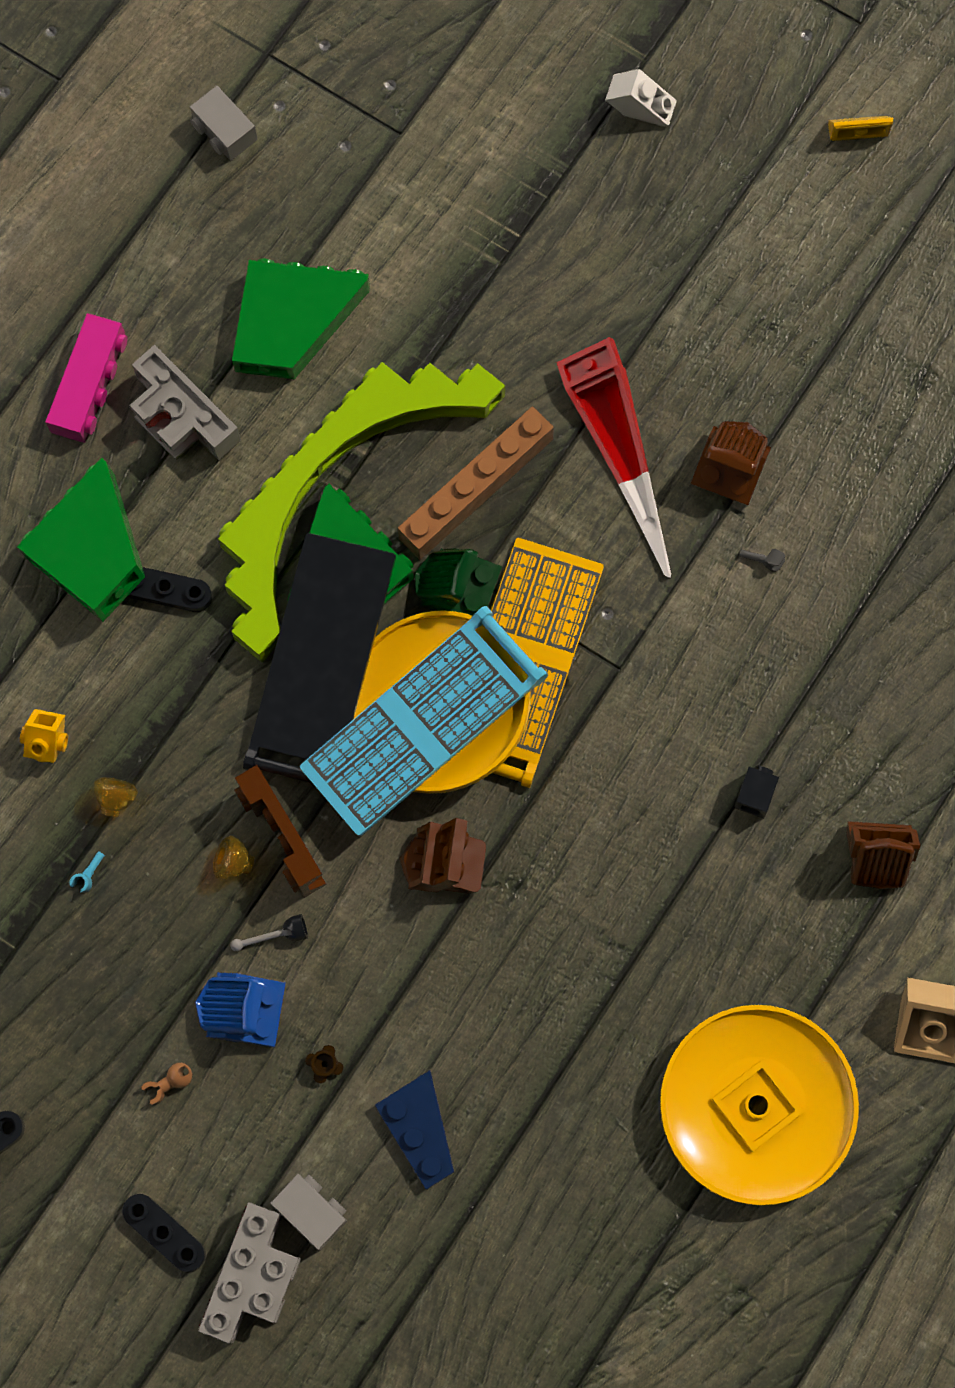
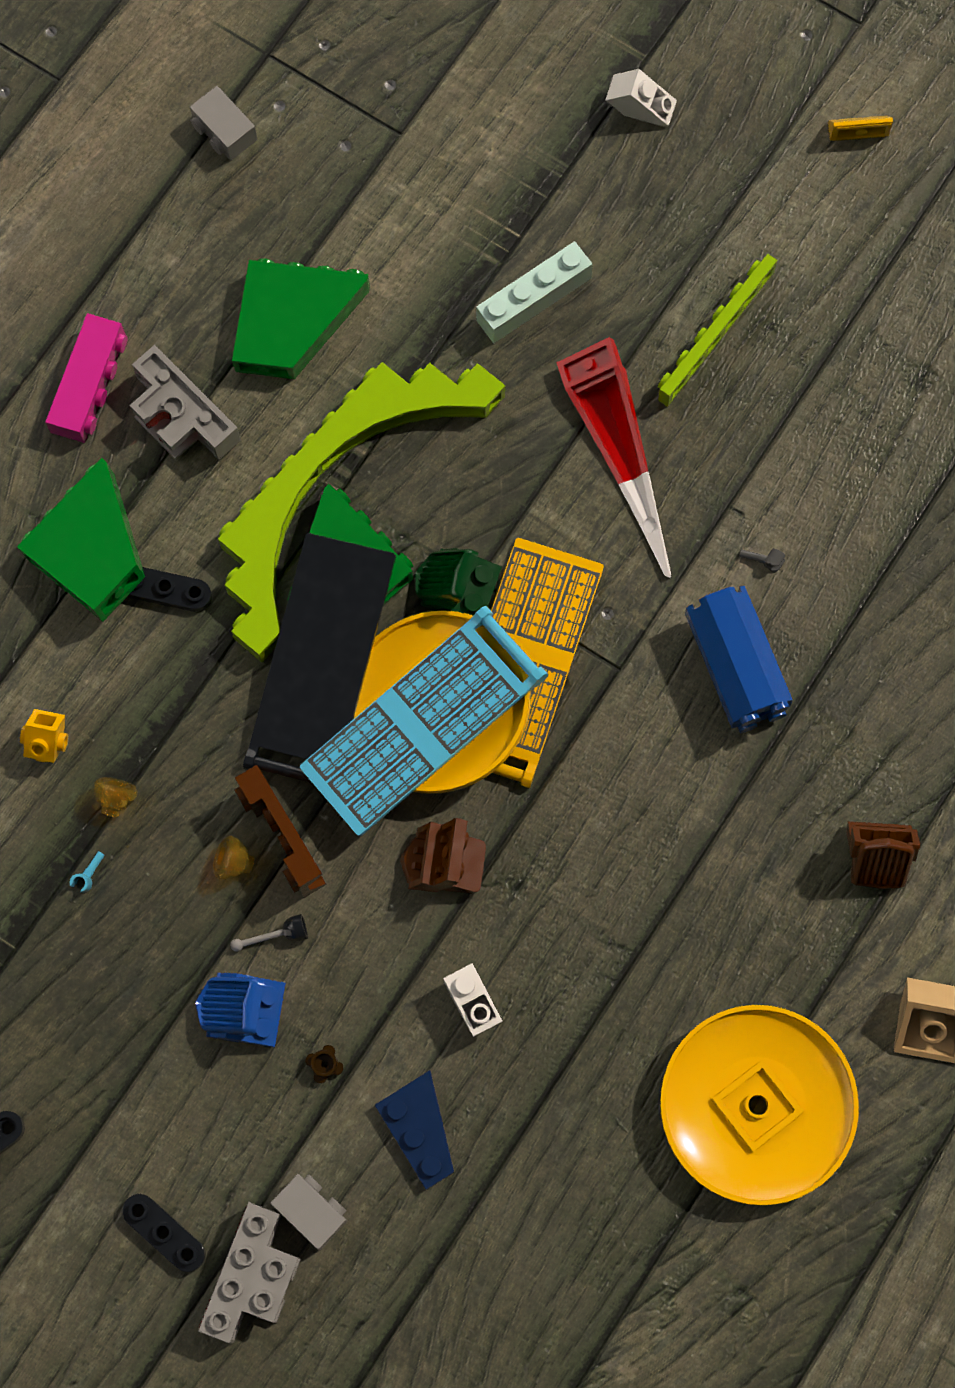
medium nougat arm [141,1063,192,1105] -> none
medium nougat brick [398,406,554,560] -> none
reddish brown piece [691,421,771,505] -> none
black brick [734,766,779,819] -> none
none -> white slope [443,964,503,1037]
none -> light aqua brick [476,241,593,343]
none -> lime plate [658,254,777,407]
none -> blue brick [685,586,793,733]

